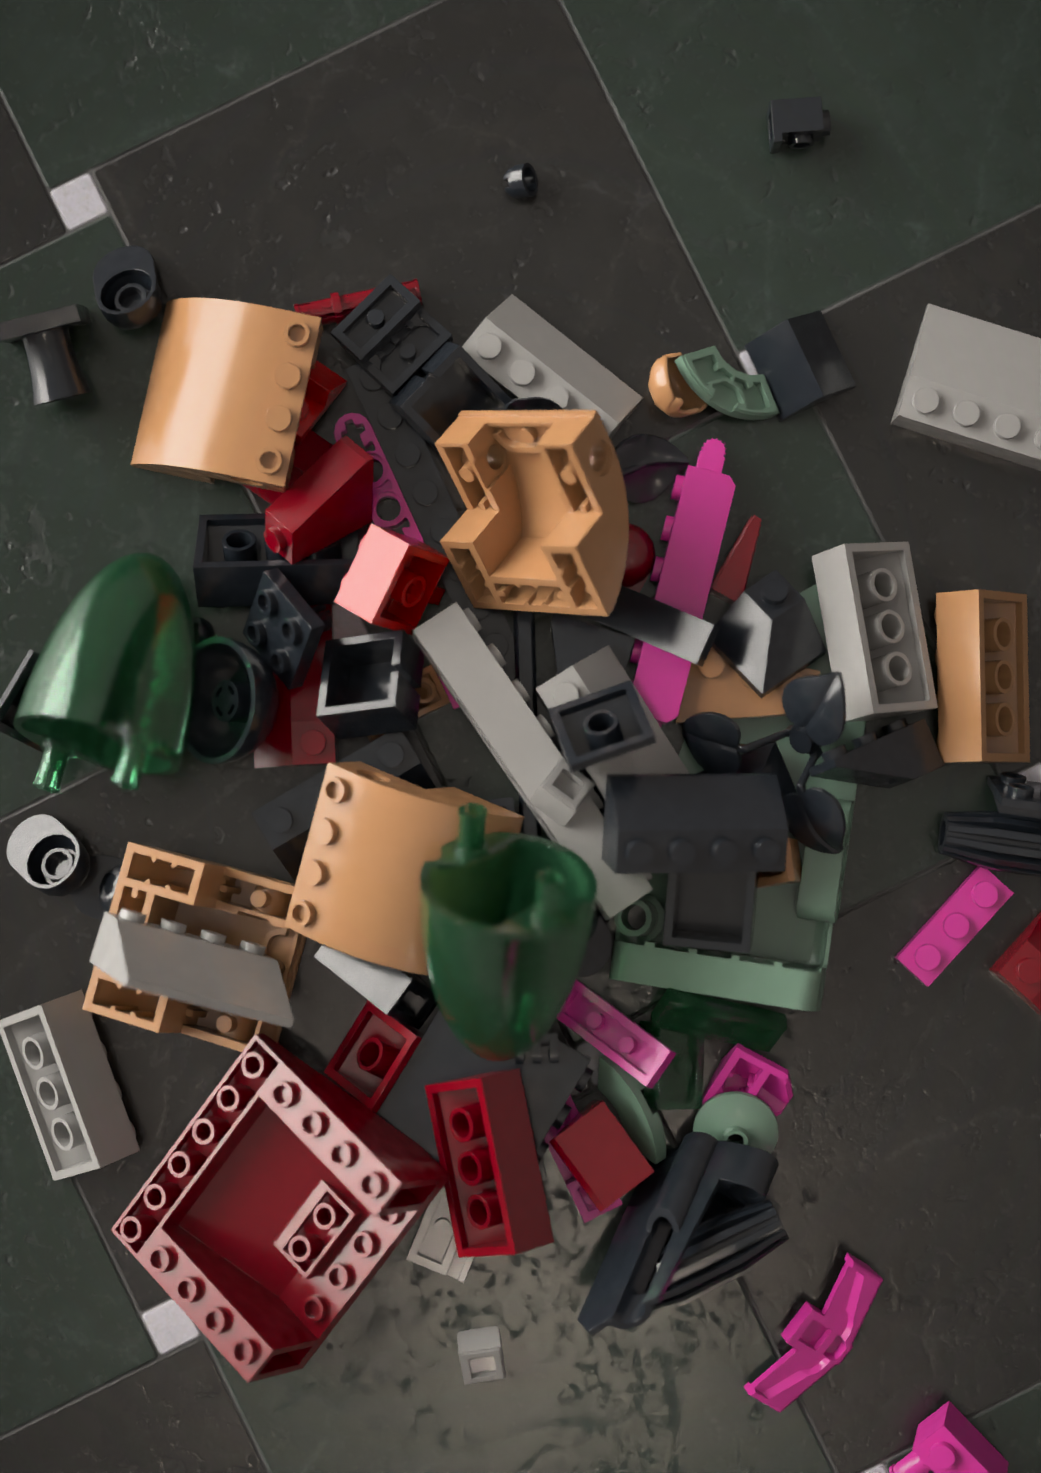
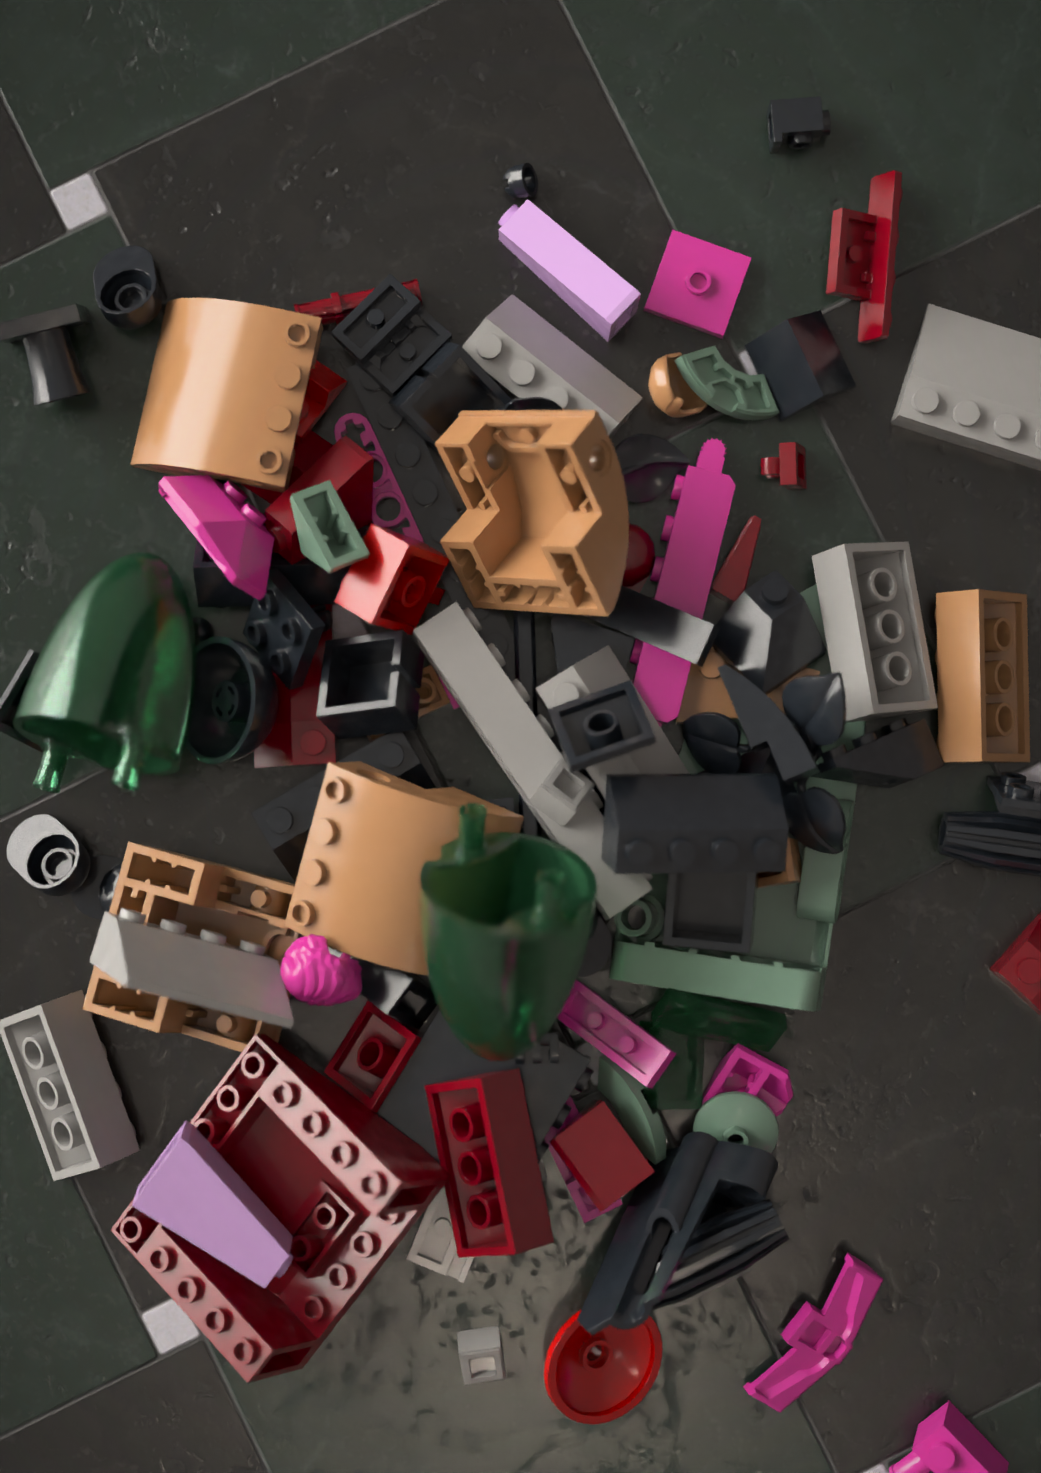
dark pink plate [894,866,1014,987] -> none
none -> lavender slope [132,1121,293,1288]
none -> dark pink wedge [158,475,274,600]
none -> dark pink hair [280,934,363,1007]
none -> sand green slope [290,480,369,573]
none -> lavender slope [498,199,641,342]
none -> red dish [544,1309,663,1424]
none -> dark pink plate [644,230,751,339]
none -> black slope [718,664,820,785]
none -> dark red tile [761,442,807,491]
none -> dark red bracket [826,170,903,344]

